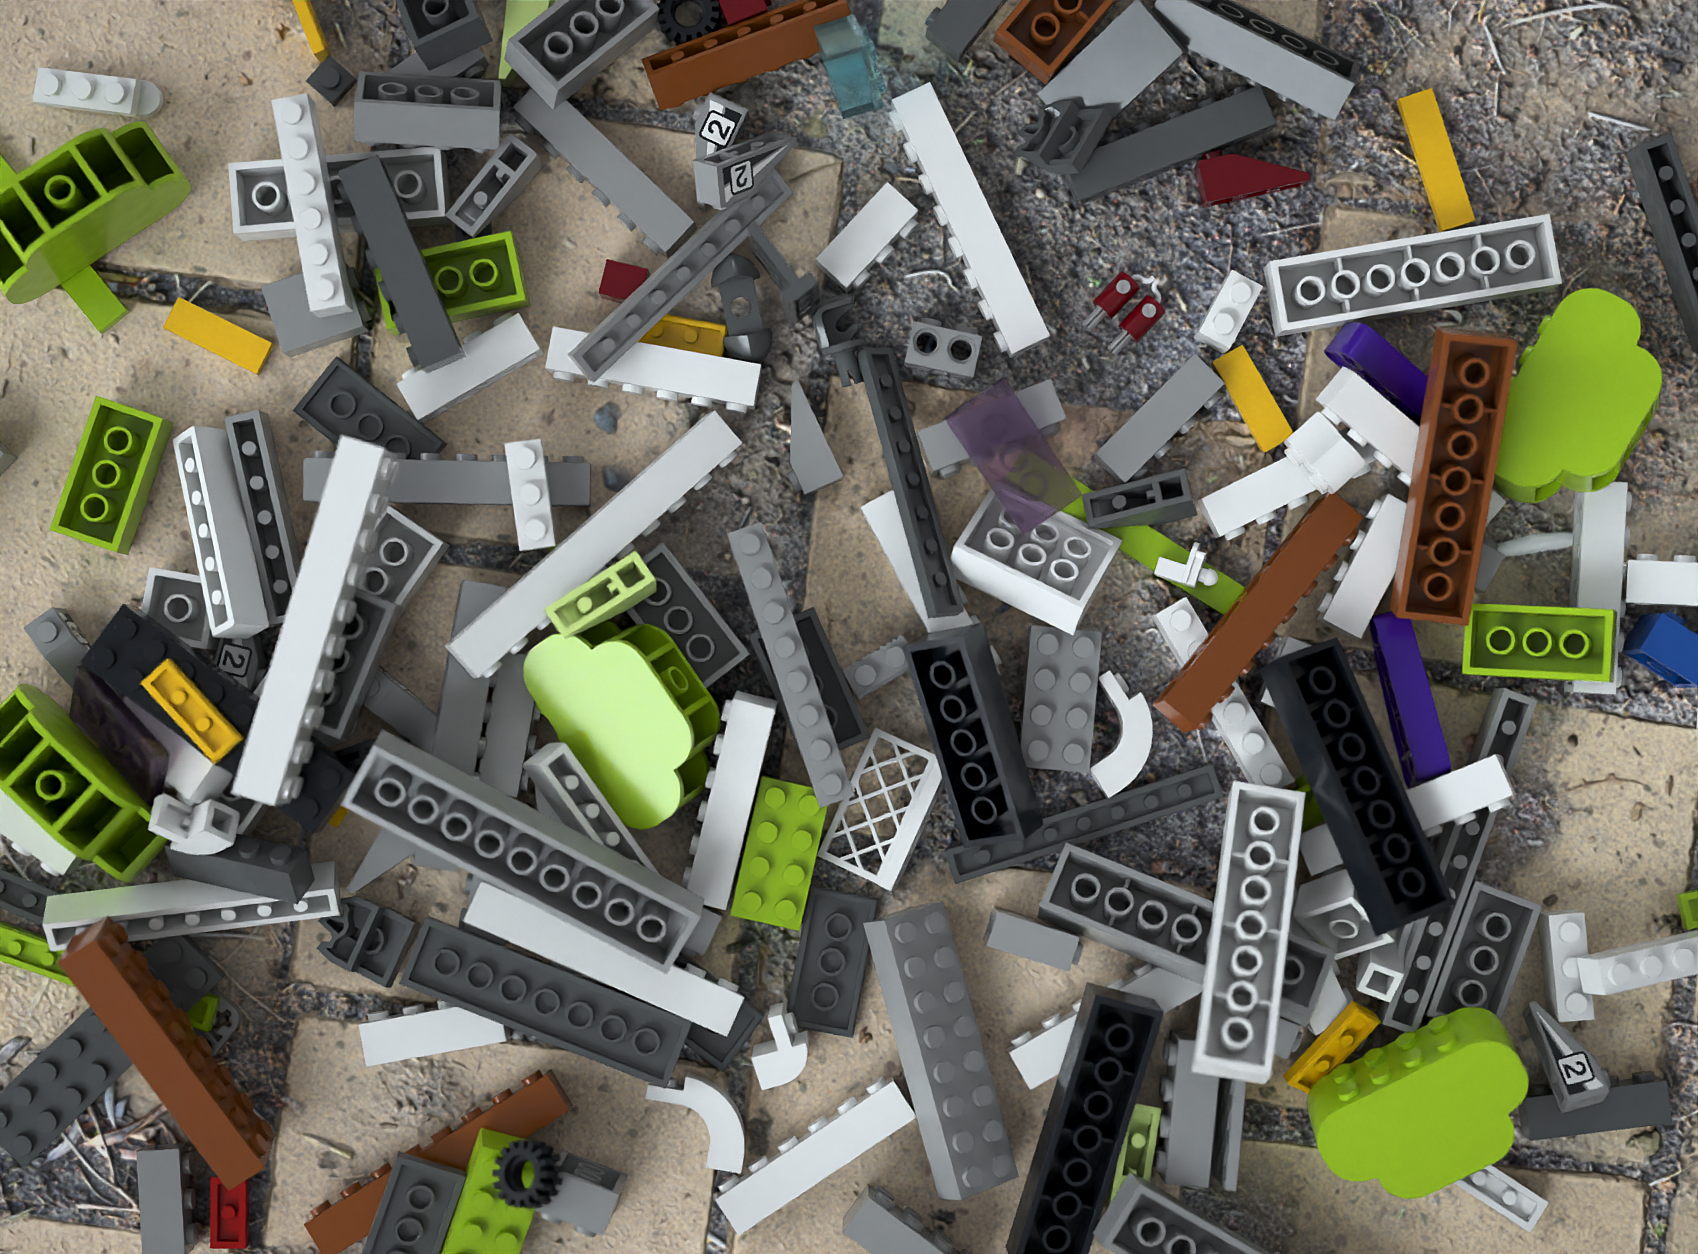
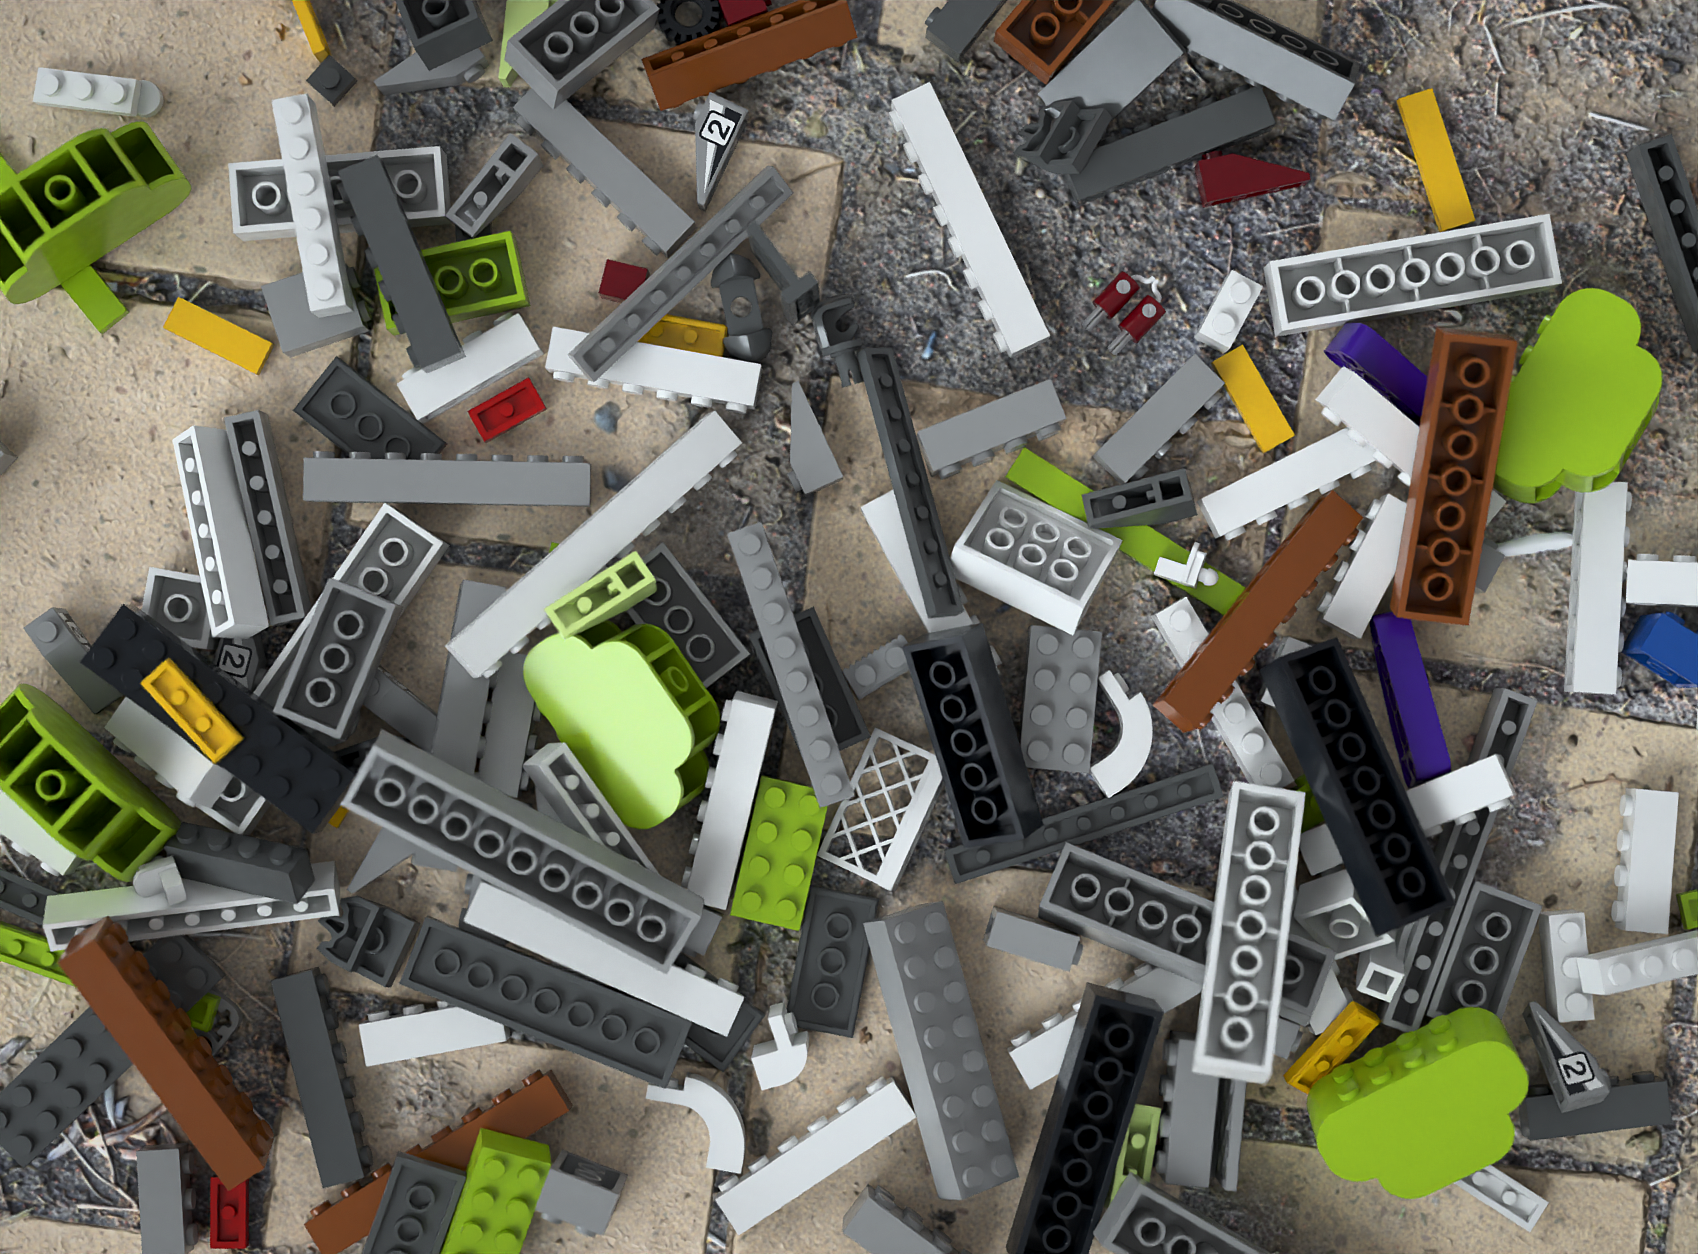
lime brick [49,396,174,555] -> none
tile [69,664,170,807] -> none
white brick [148,794,240,855] -> none
white brick [232,435,399,806] -> none
light grey brick [354,71,502,152] -> none
black tyre [492,1140,564,1208] -> none
white brick [505,439,557,551] -> none
light grey slope [693,131,796,210] -> none
clear light blue brick [813,14,886,119] -> none
white brick [816,182,918,293] -> none
light grey brick [904,318,982,382] -> none
clear purple tile [944,377,1082,535] -> none
white brick [1283,411,1367,494] -> none
lime brick [1462,603,1617,683] -> none
none -> white piece [133,855,187,905]
none -> dark grey brick [271,967,373,1188]
none -> red plate [467,377,547,443]
none -> white brick [1611,788,1679,934]

